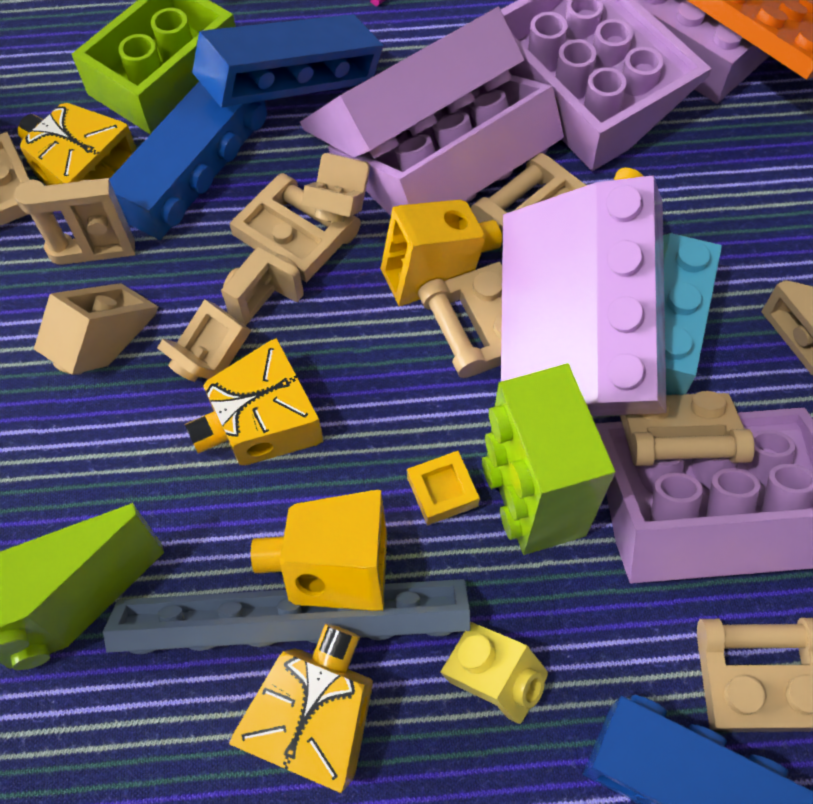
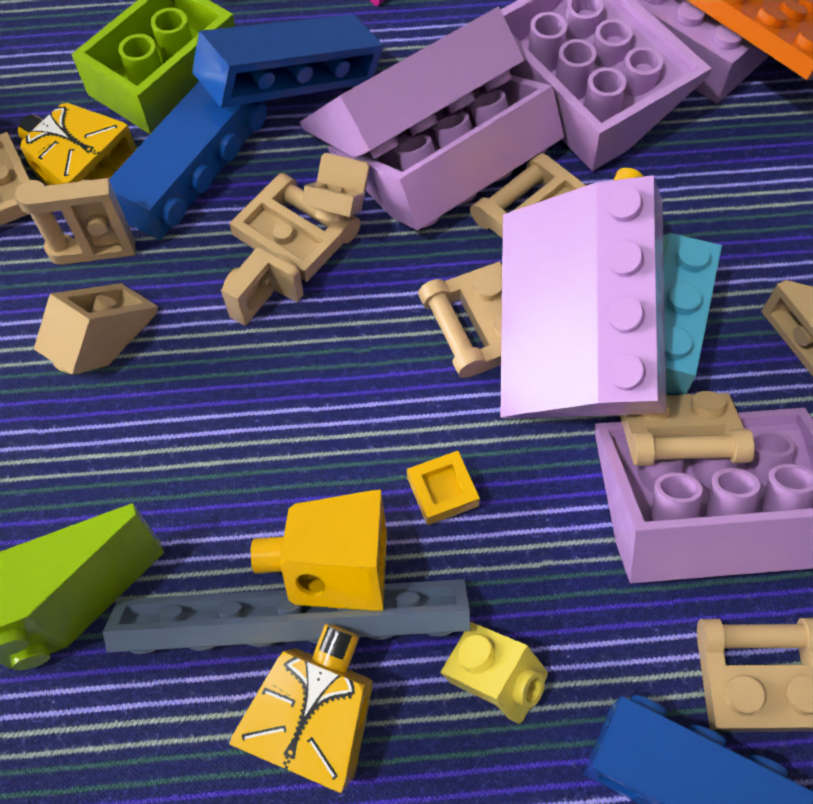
tan bracket [157,299,252,382] -> none
yellow torso [184,338,324,466] -> none
yellow torso [380,199,502,306] -> none
lime brick [482,363,616,555] -> none

